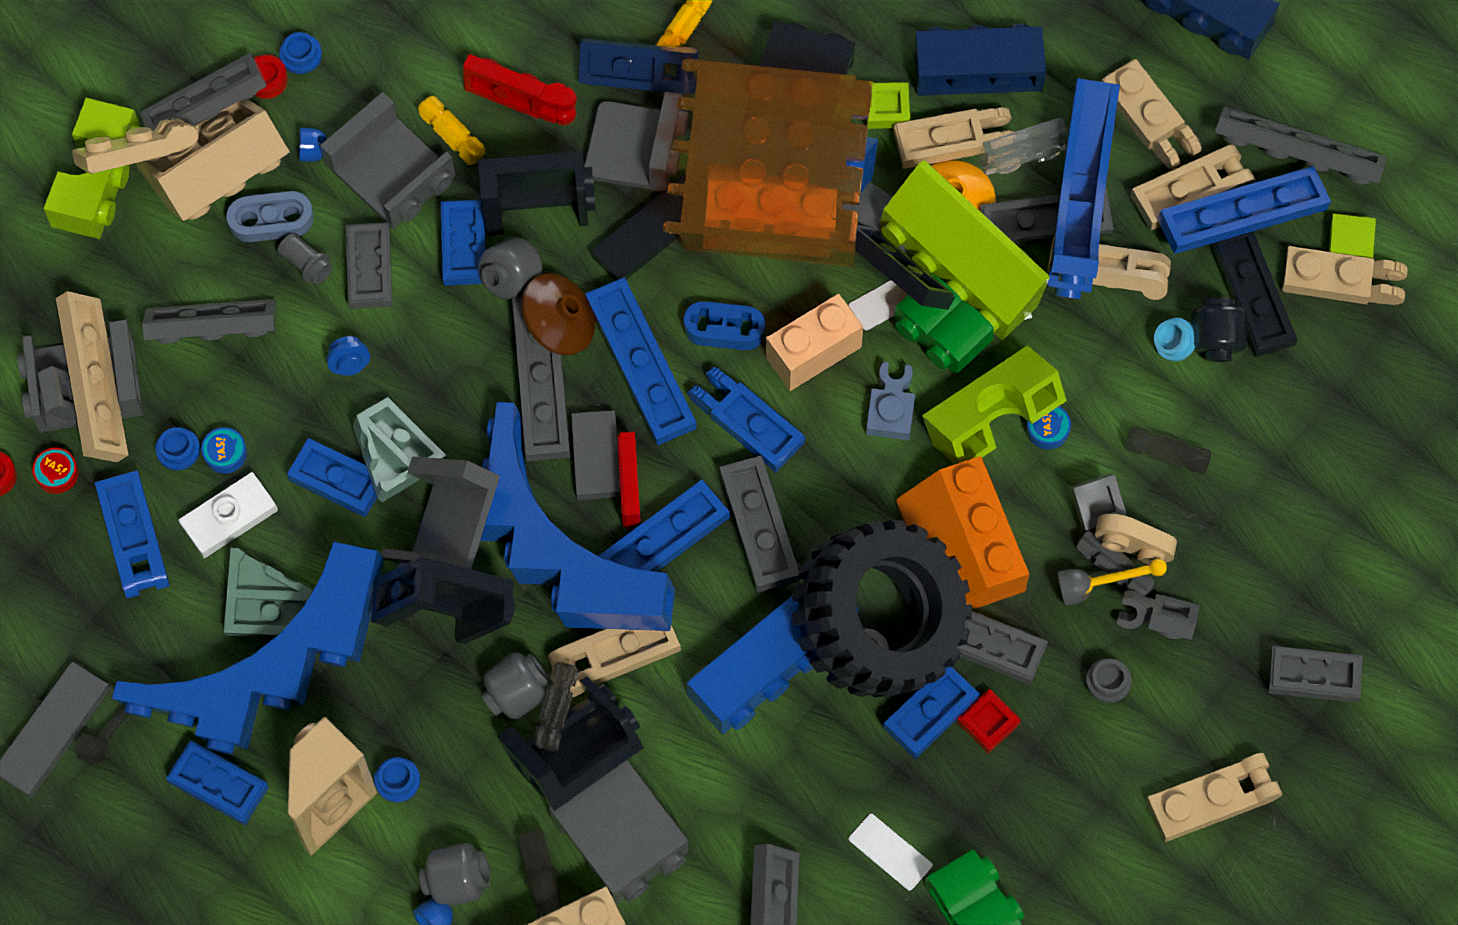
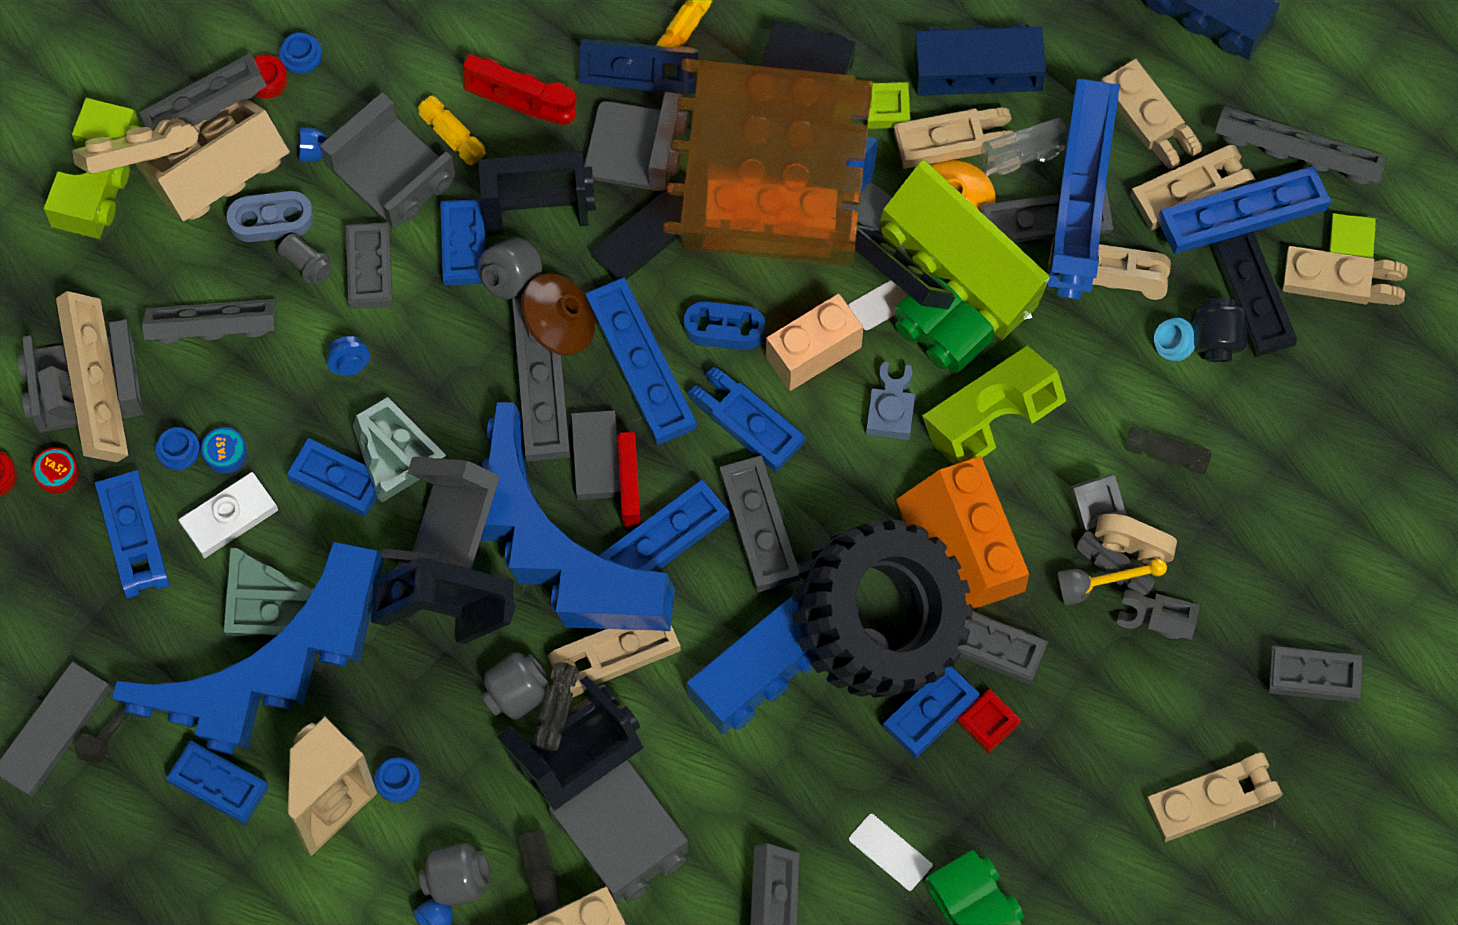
blue tile [1026,406,1071,450] -> none
dark grey plate [1086,658,1132,703] -> none

